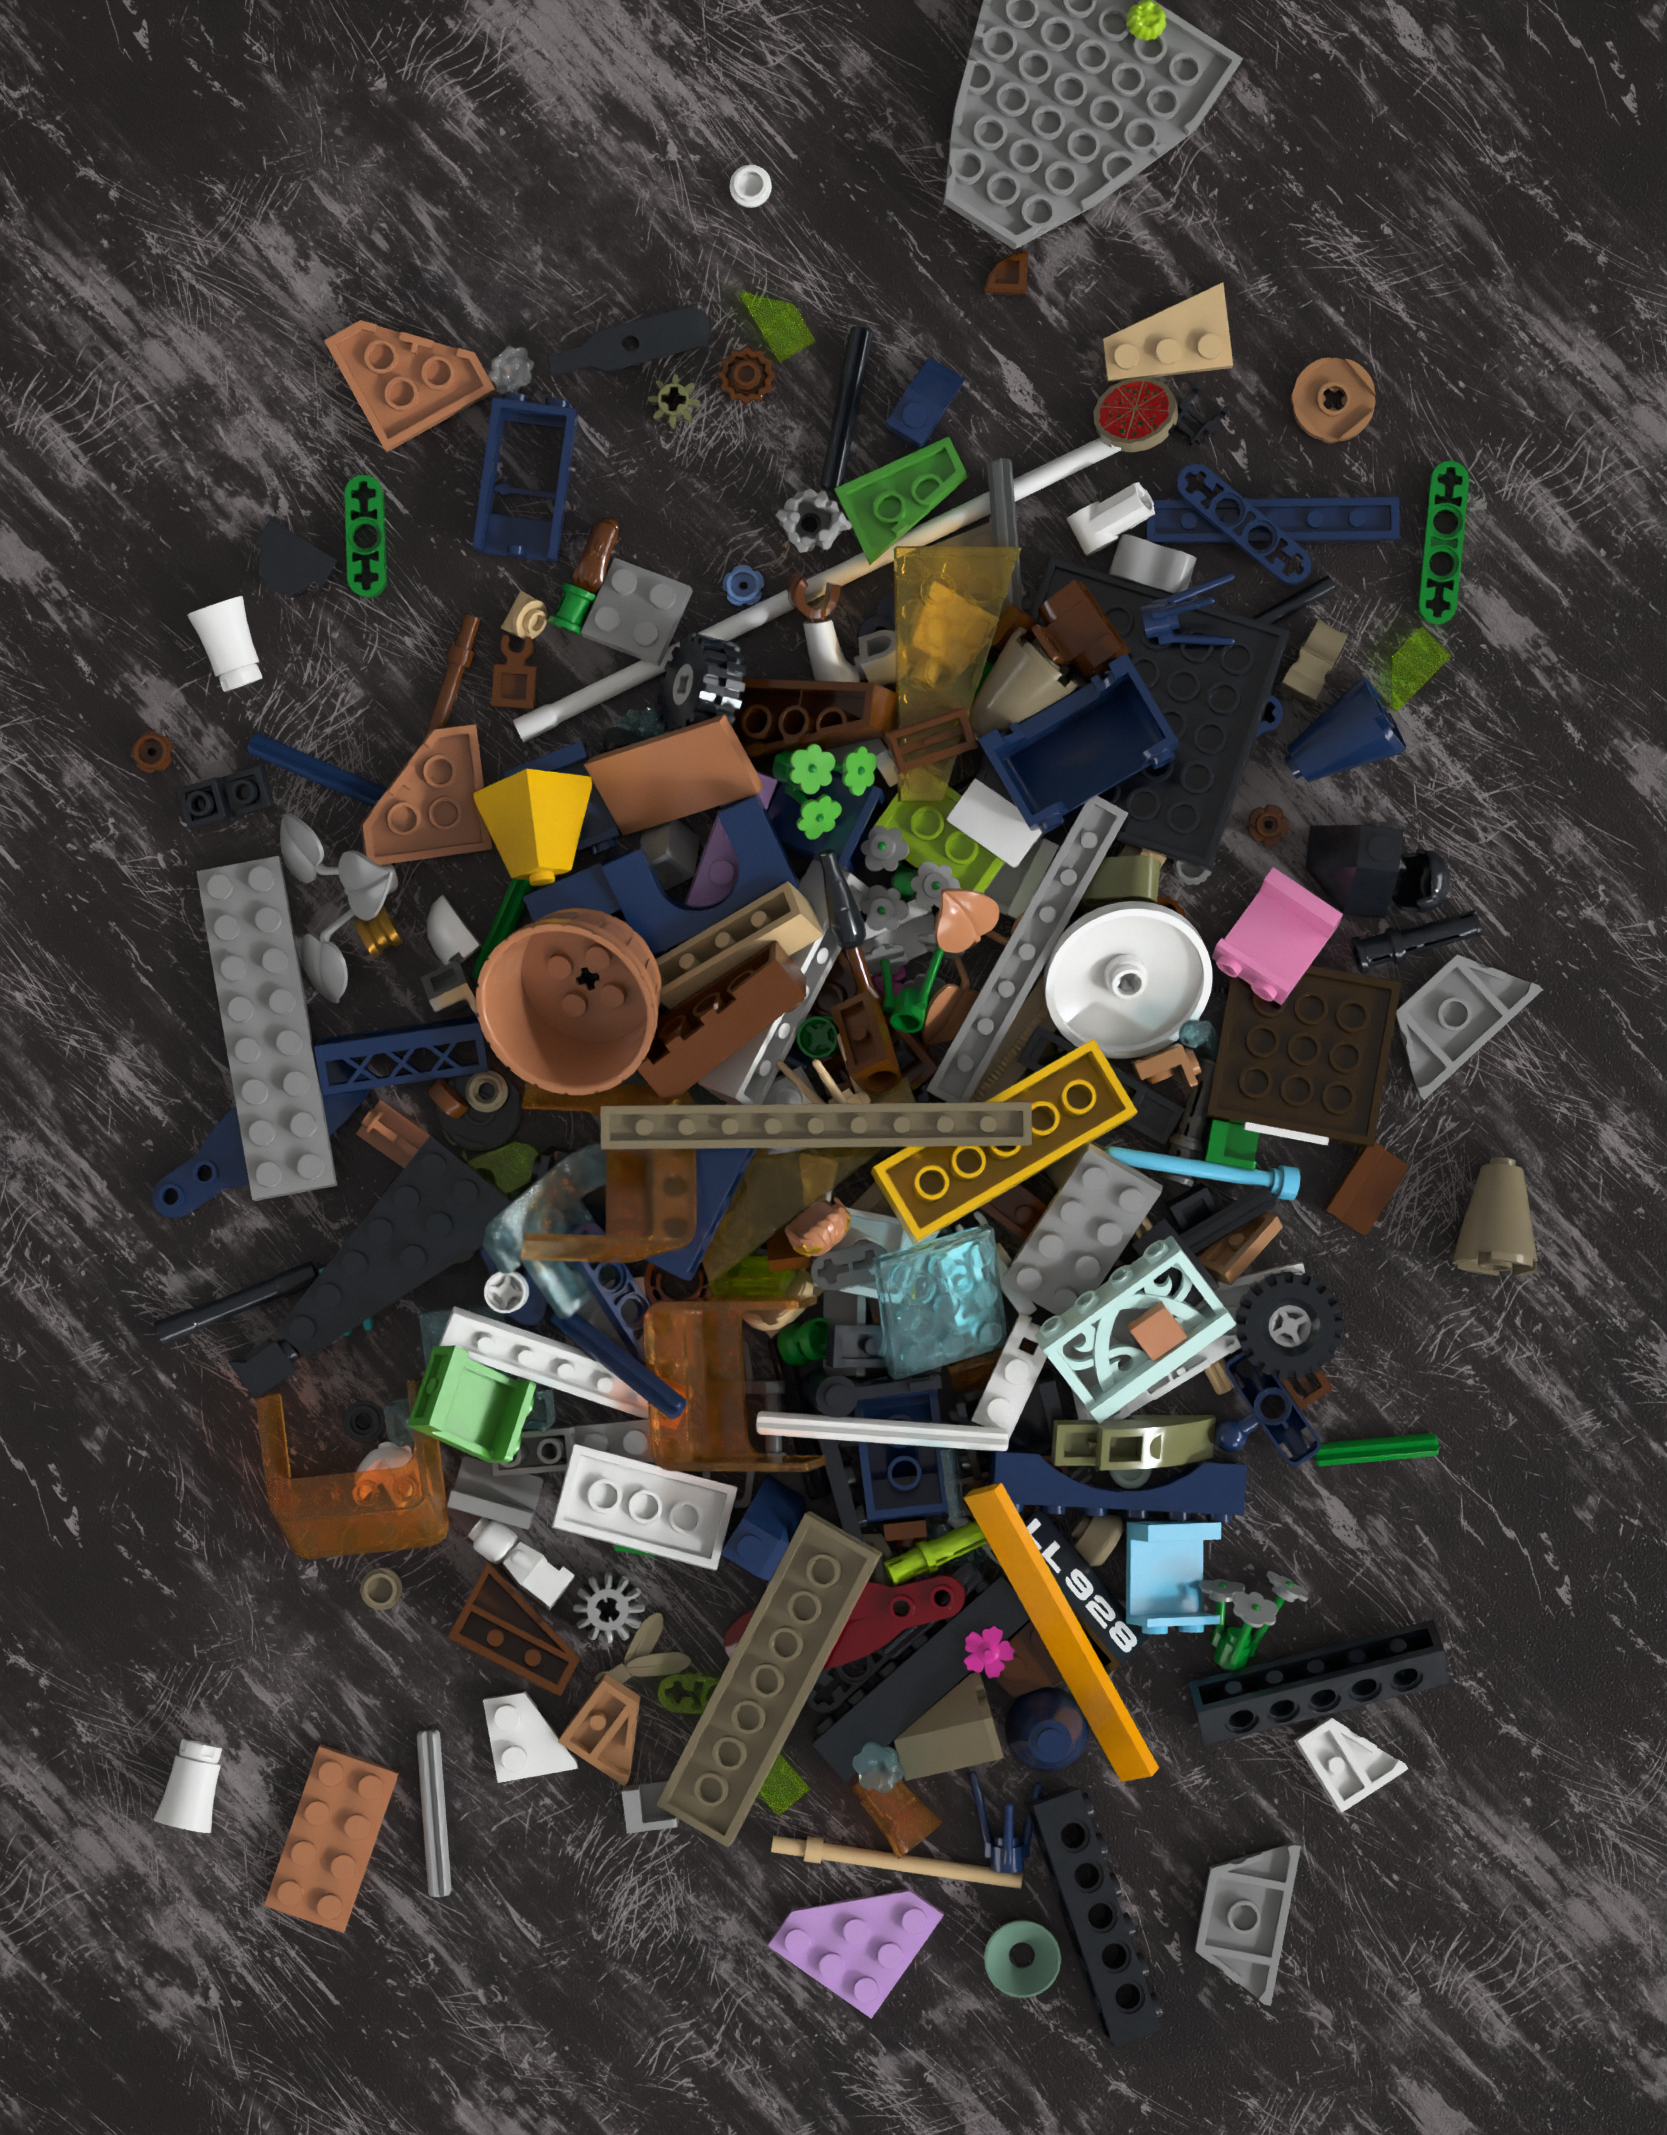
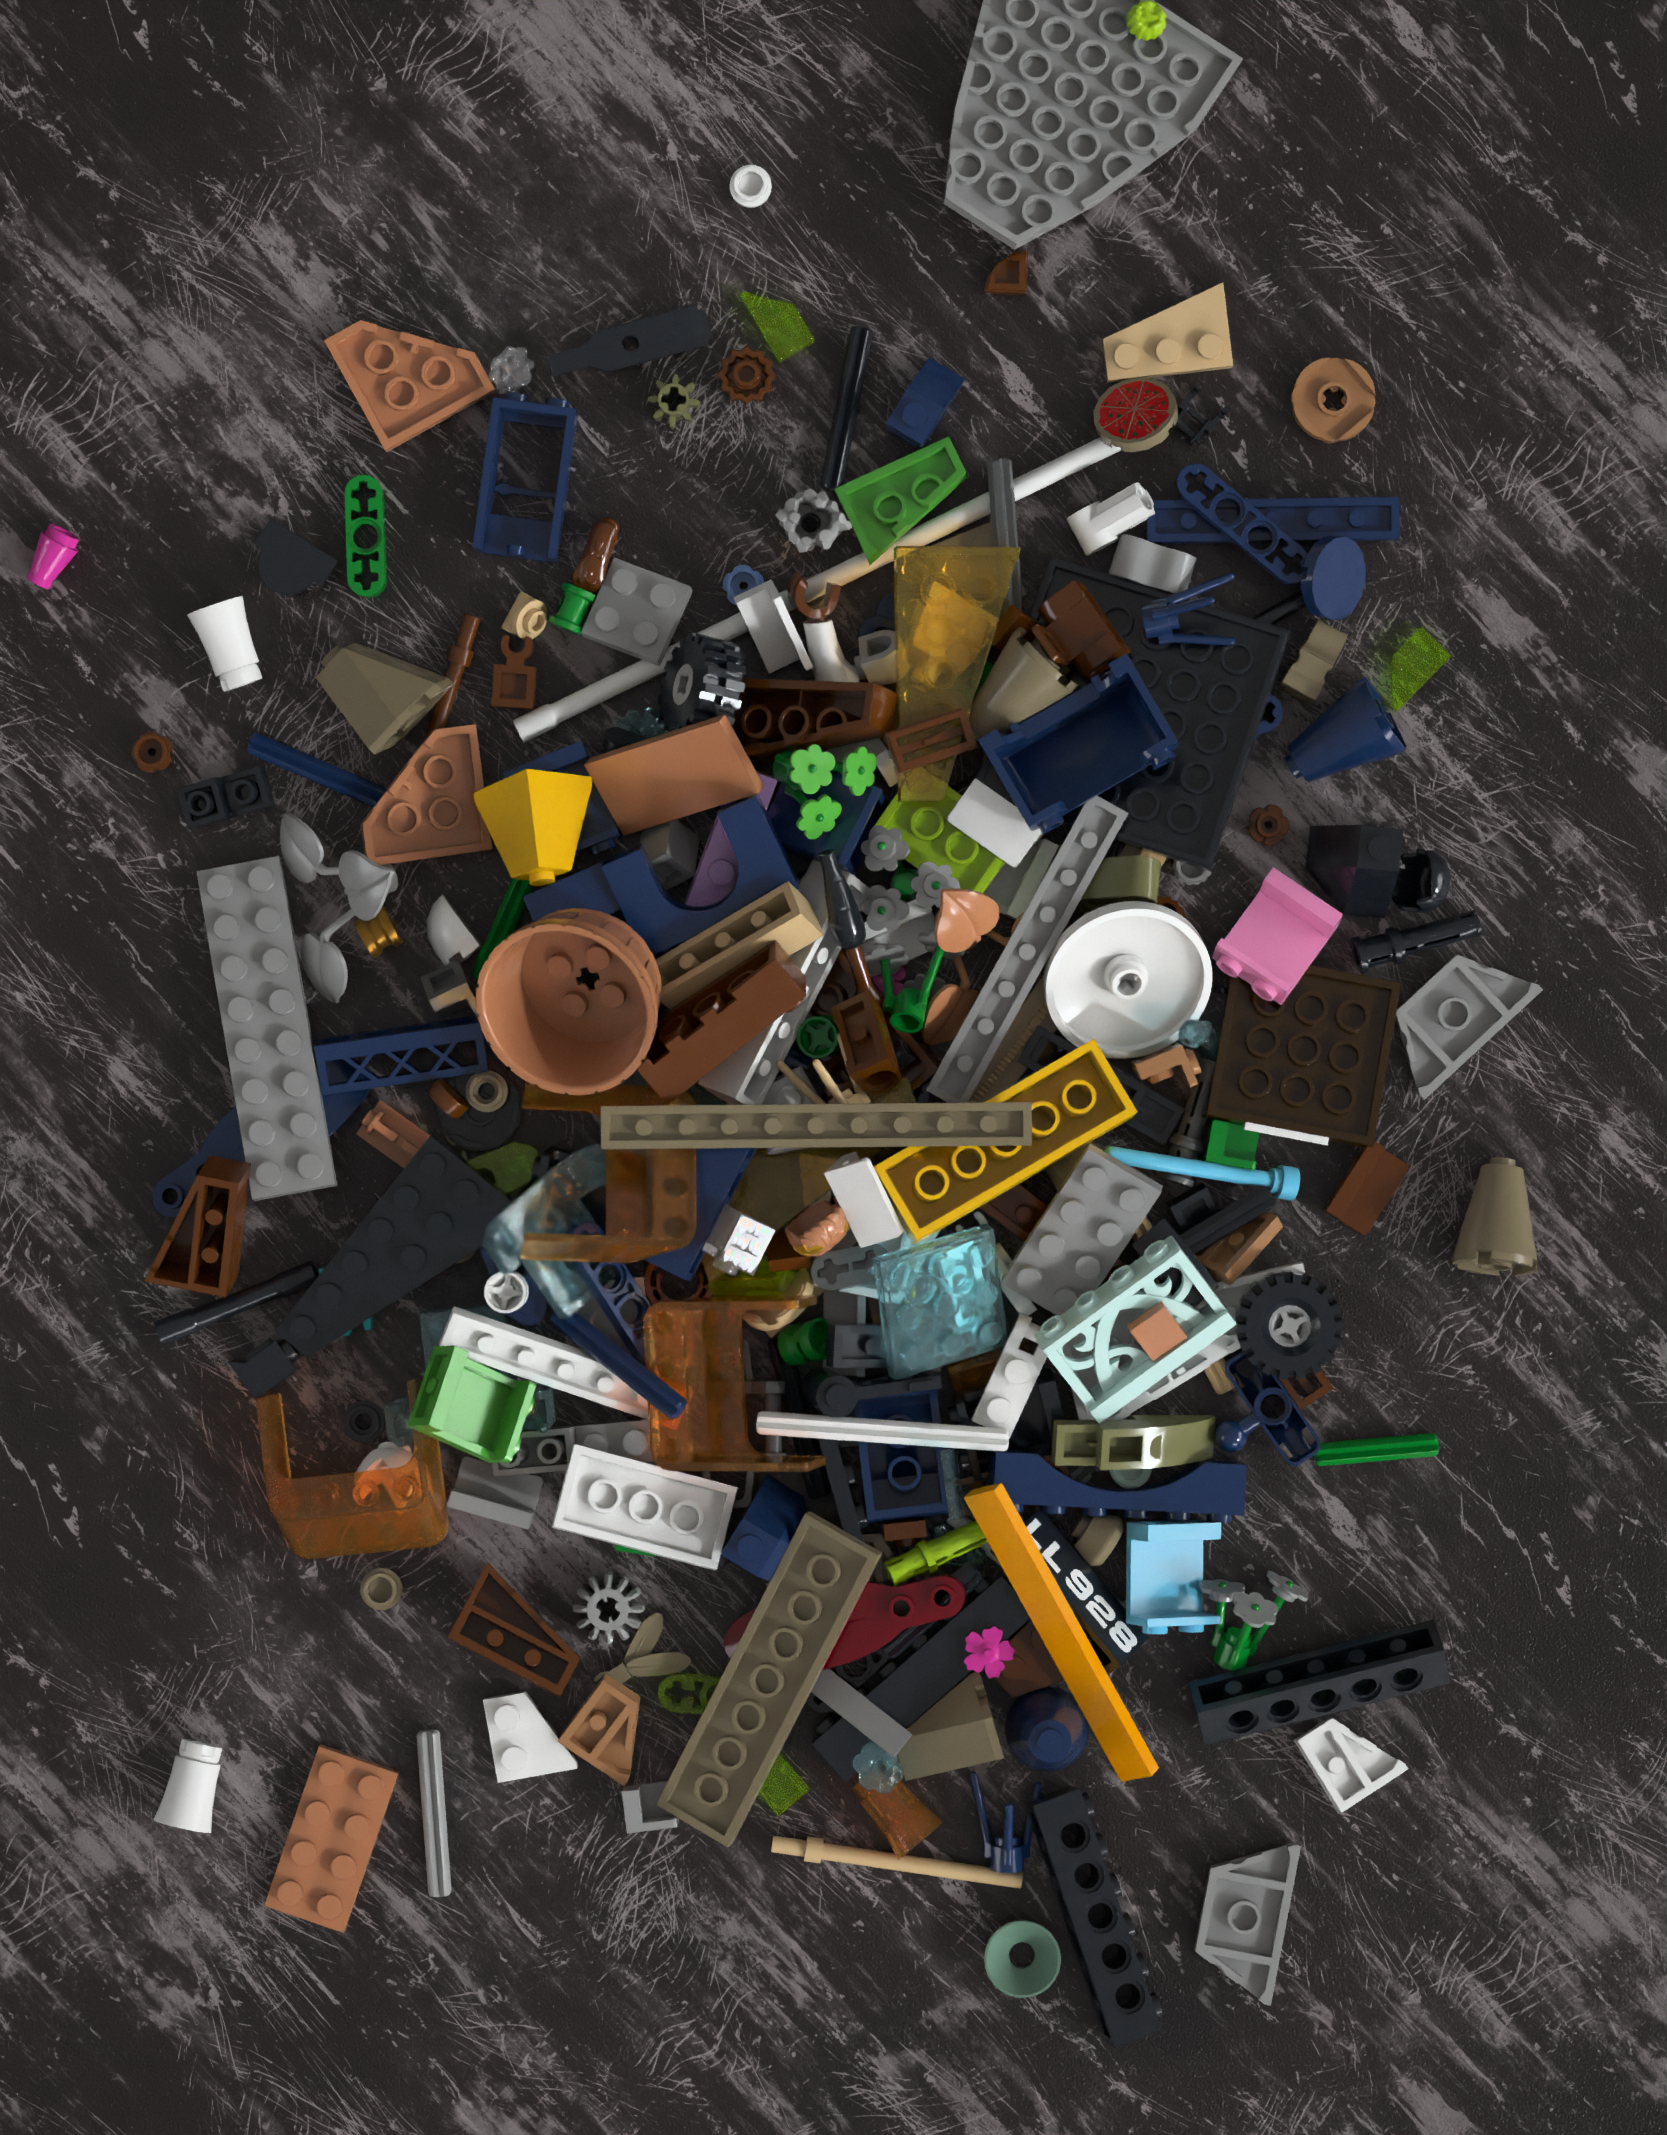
white piece [468,1517,575,1611] -> none
lavender plate [768,1888,944,2019] -> none
green beam [1417,461,1469,626] -> none
none -> dark pink cone [26,524,80,589]
none -> reddish brown wedge [144,1155,251,1297]
none -> dark tan slope [316,643,454,755]
none -> brick [702,1204,776,1276]
none -> white panel [733,580,813,674]
none -> light grey sticker [811,1669,913,1758]
none -> white panel [824,1152,904,1248]
none -> dark blue tile [1301,536,1366,620]

